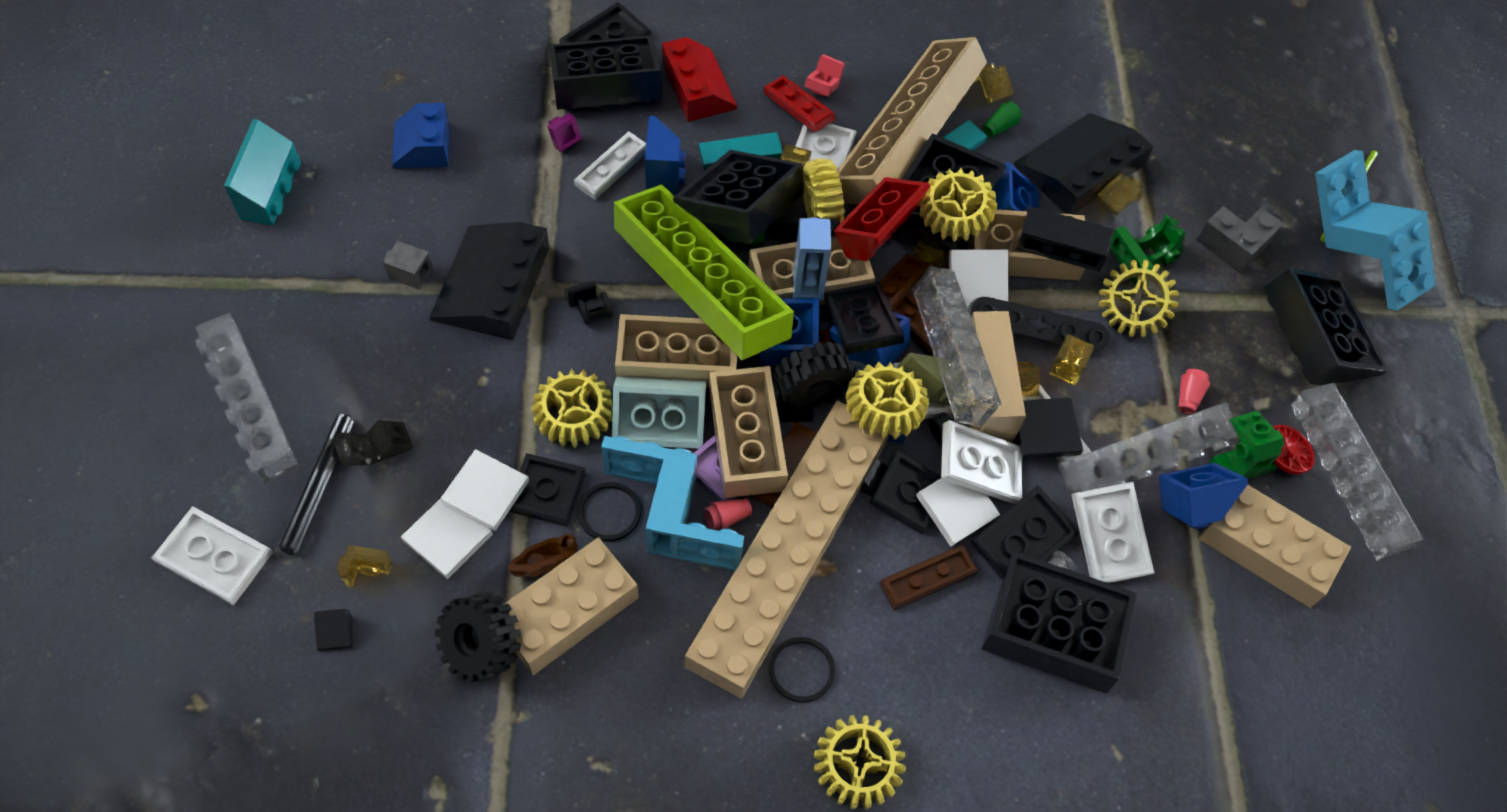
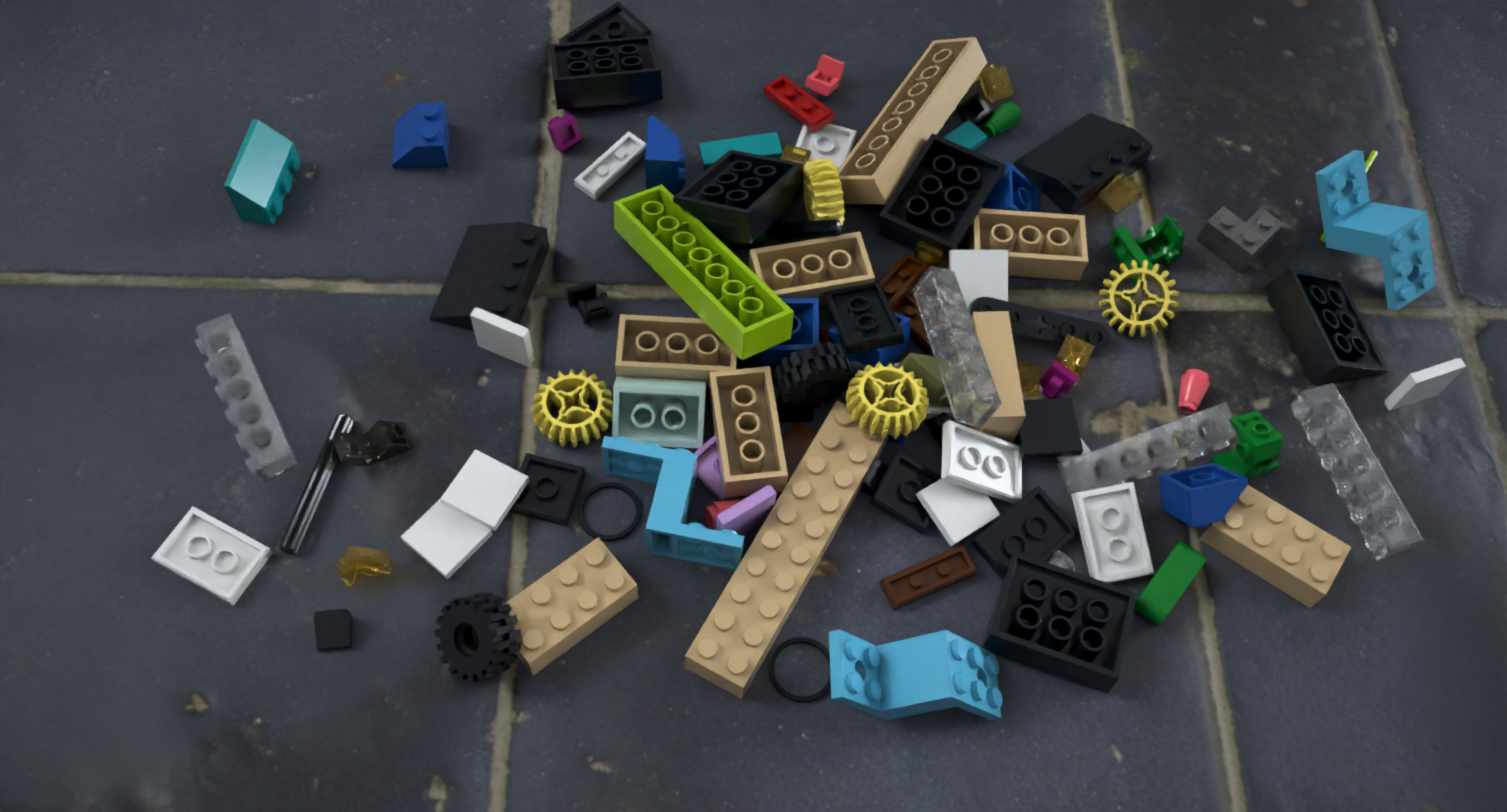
flat silver brick [383,241,433,290] -> none
reddish brown arm [507,534,578,577] -> none
red slope [662,37,737,122] -> none
light blue brick [793,217,831,300] -> none
light yellow gear [814,715,906,810] -> none
red slope [834,177,930,261] -> none
light yellow gear [919,168,997,242] -> none
black brick [1016,206,1114,272] -> none
red wheel [1272,424,1315,475] -> none
none -> white tile [470,307,535,368]
none -> lavender tile [716,485,777,536]
none -> medium azure bracket [829,629,1003,720]
none -> black slope [957,92,994,126]
none -> magenta tile [1038,359,1080,399]
none -> green beam [1134,540,1207,627]
none -> white tile [1384,358,1467,411]

